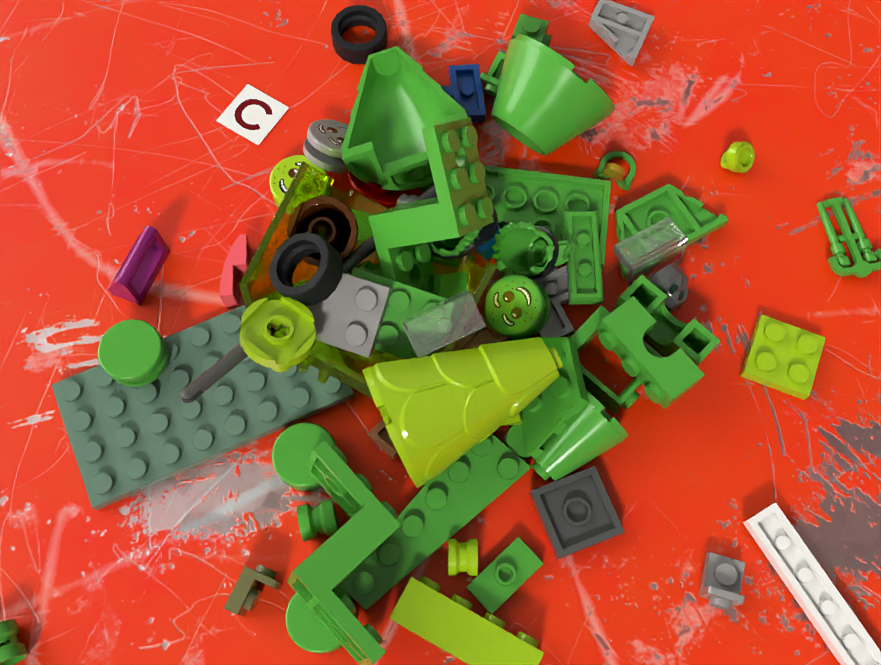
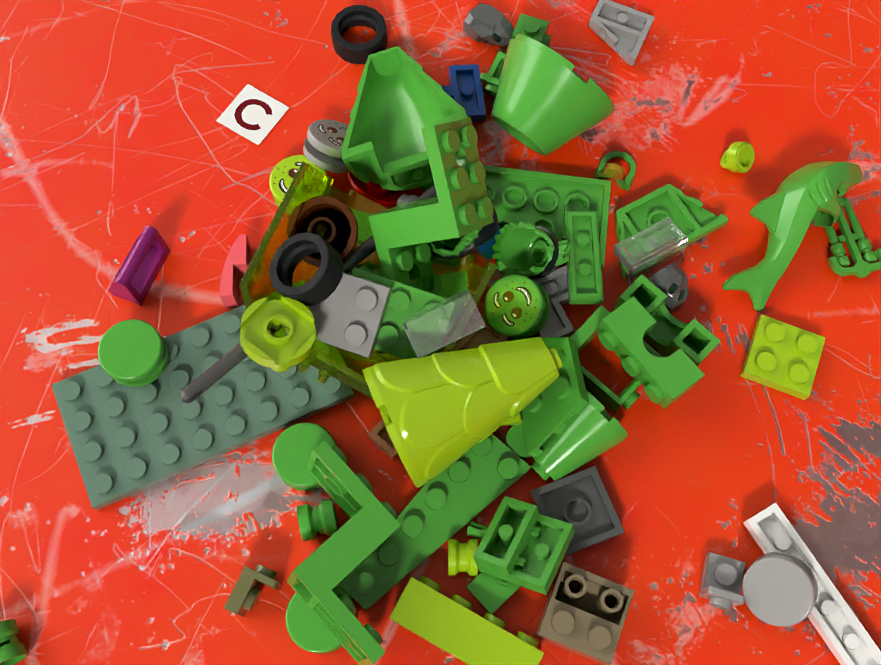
none -> dark grey rock [463,3,514,46]
none -> bright green plate [467,496,575,595]
none -> dark tan slope [534,562,635,665]
none -> bright green piece [722,161,863,311]
none -> light grey head [742,552,818,627]

